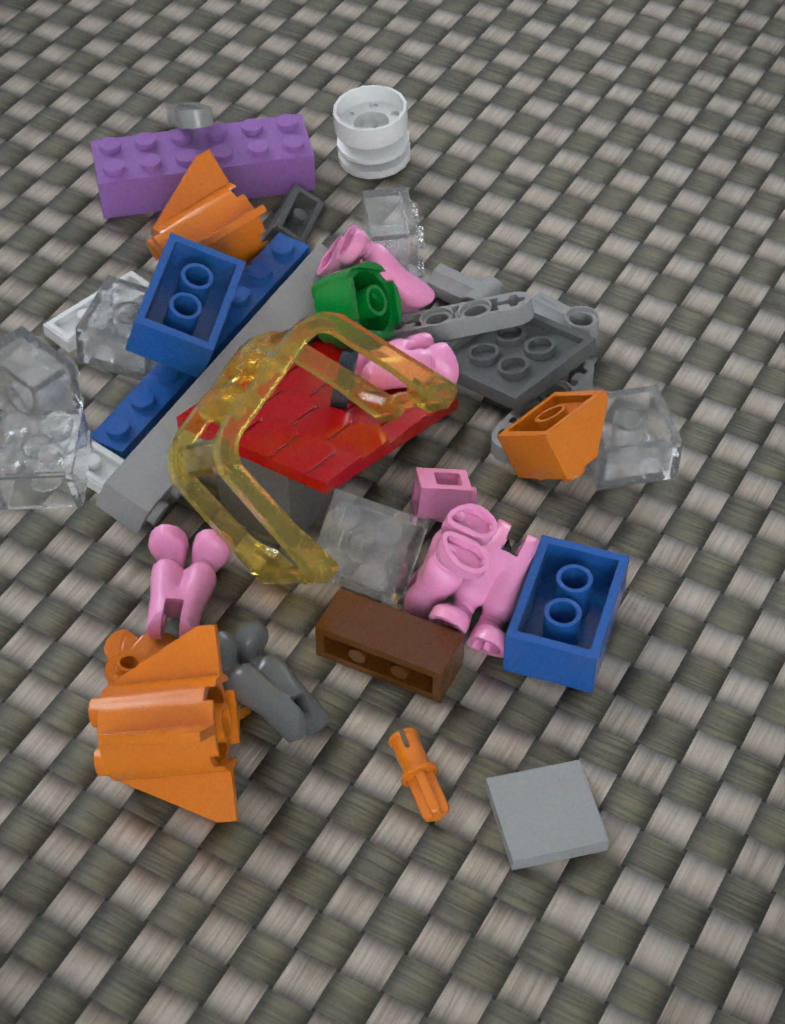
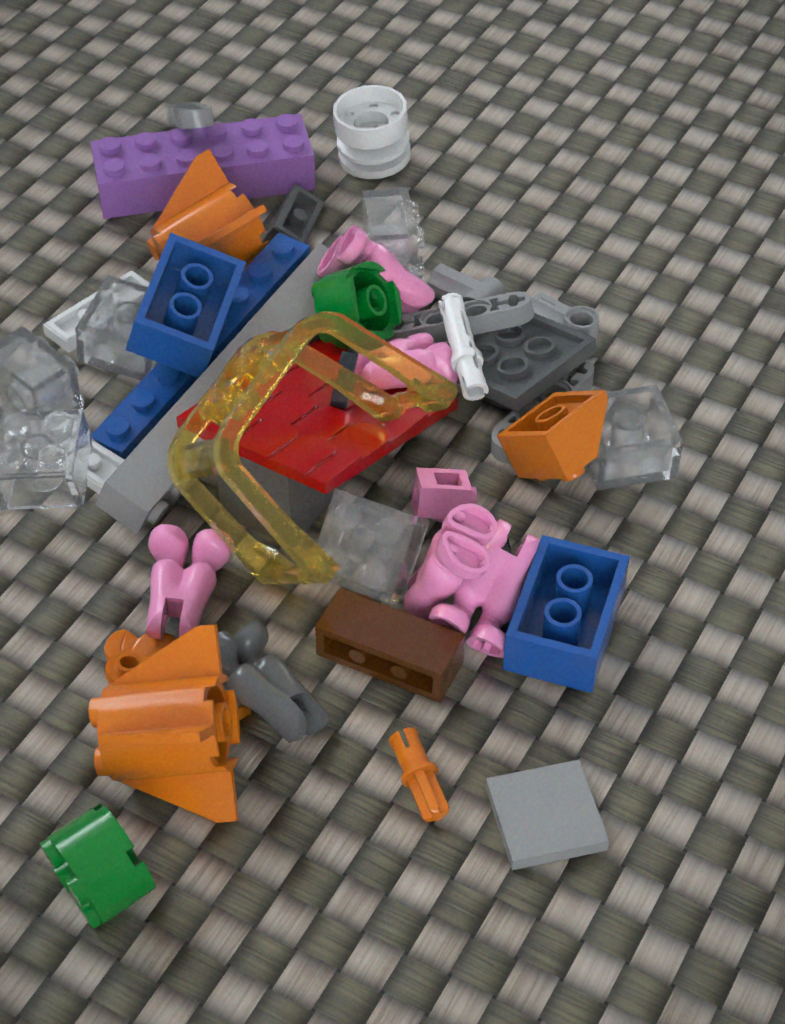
none -> green brick [39,803,156,930]
none -> white pin [438,293,489,401]

